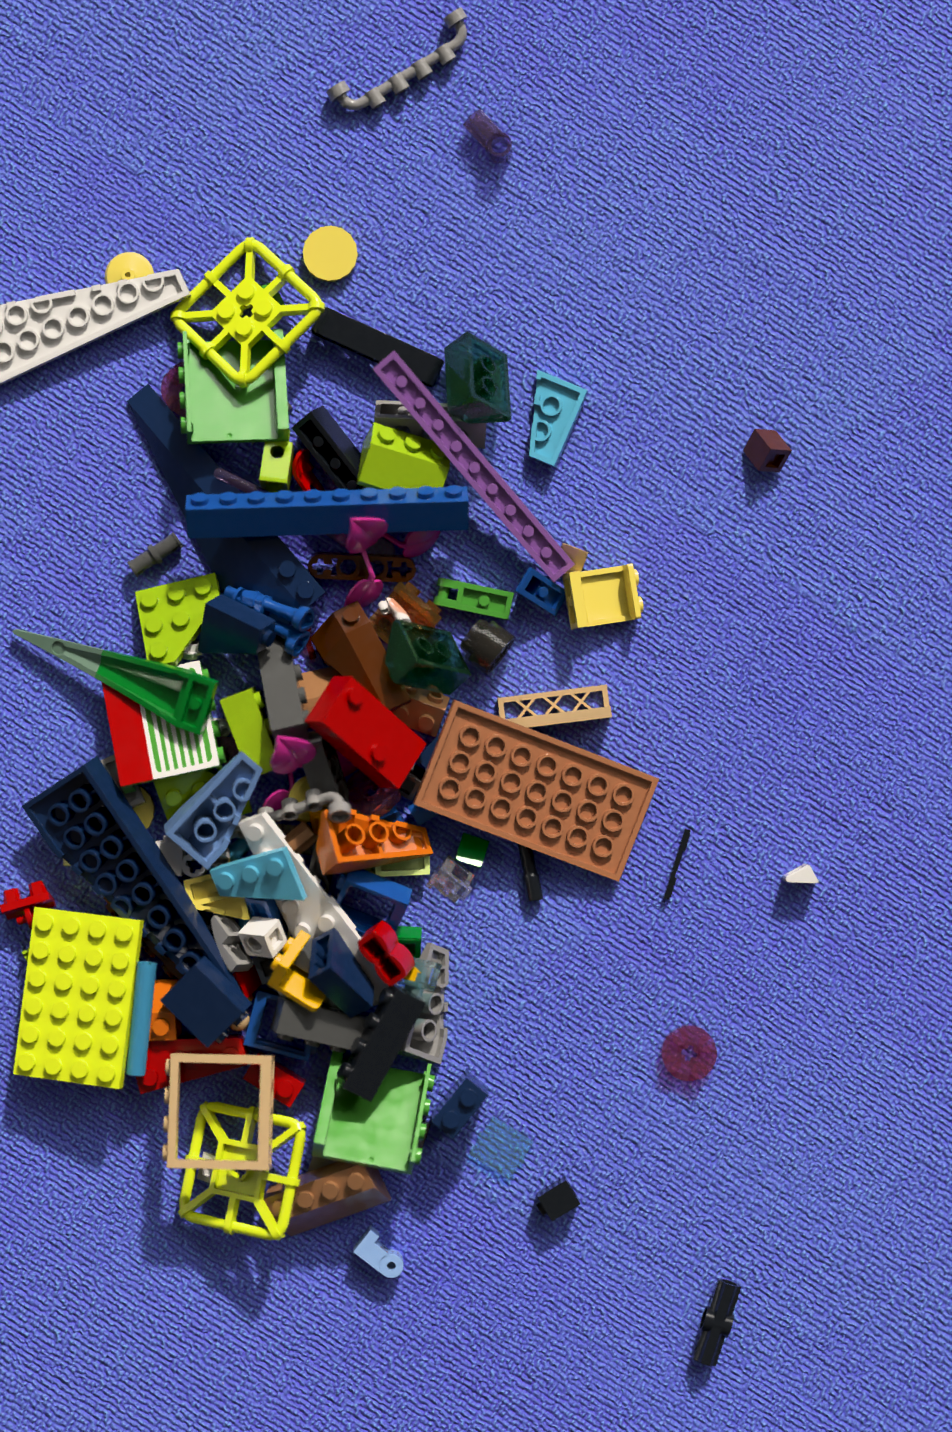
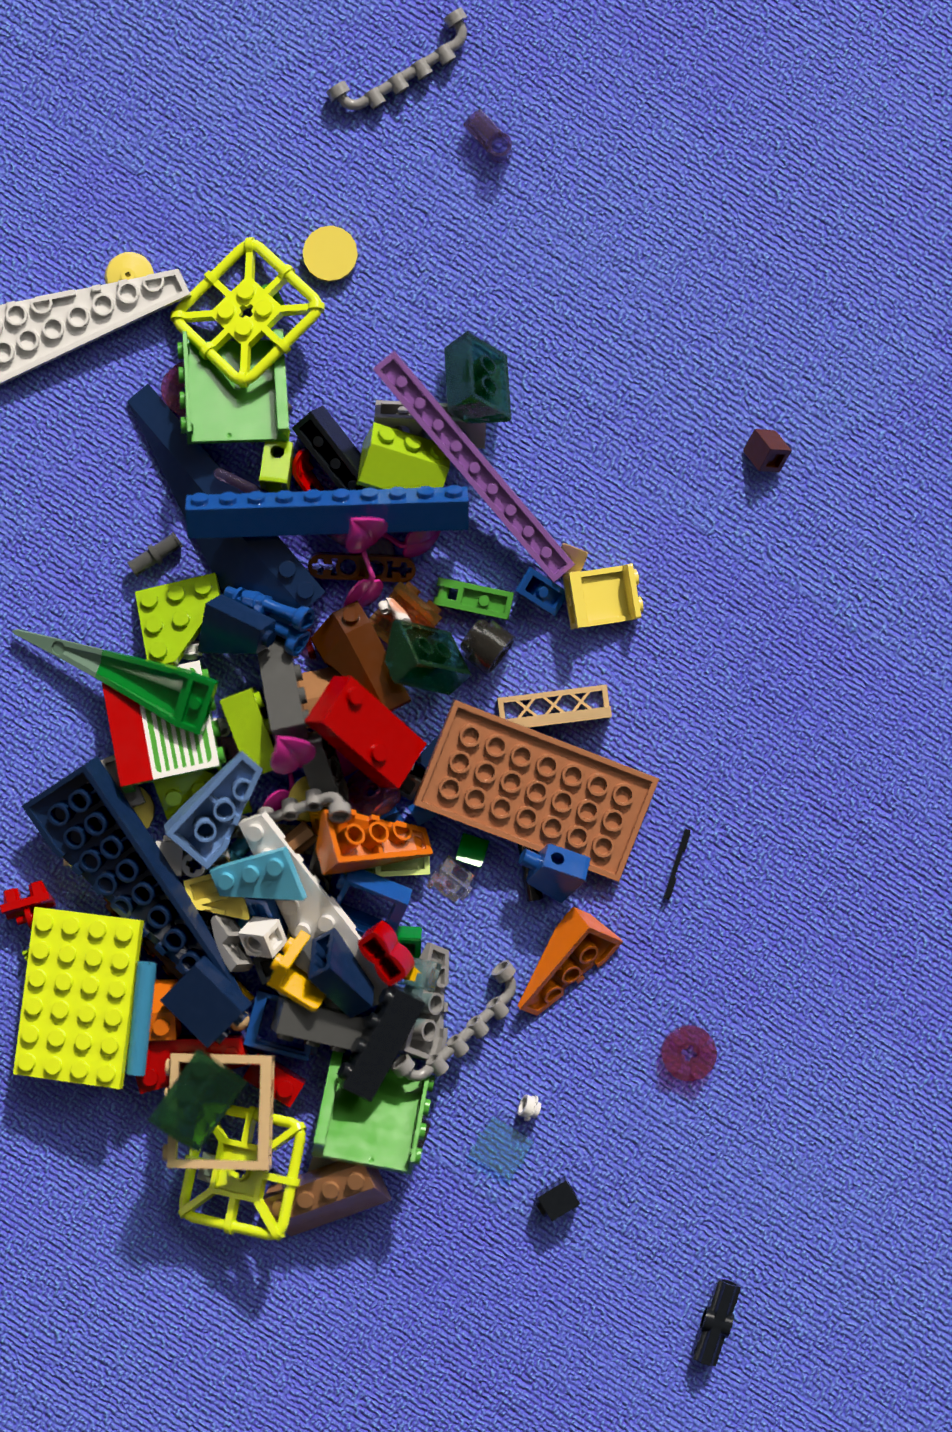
red slope [233,960,262,998] -> none
black beam [310,307,445,387] -> none
light blue leg [353,1225,403,1278] -> none
nougat bracket [392,680,450,737] -> none
dark blue brick [431,1069,489,1139] -> none
medium azure wing [529,369,589,468] -> none
white slope [782,863,819,883] -> none
none -> clear green slope [148,1049,248,1152]
none -> light grey bar [390,960,516,1081]
none -> orange wedge [517,907,623,1016]
none -> blue torso [518,844,591,903]
none -> white plate [518,1094,541,1121]

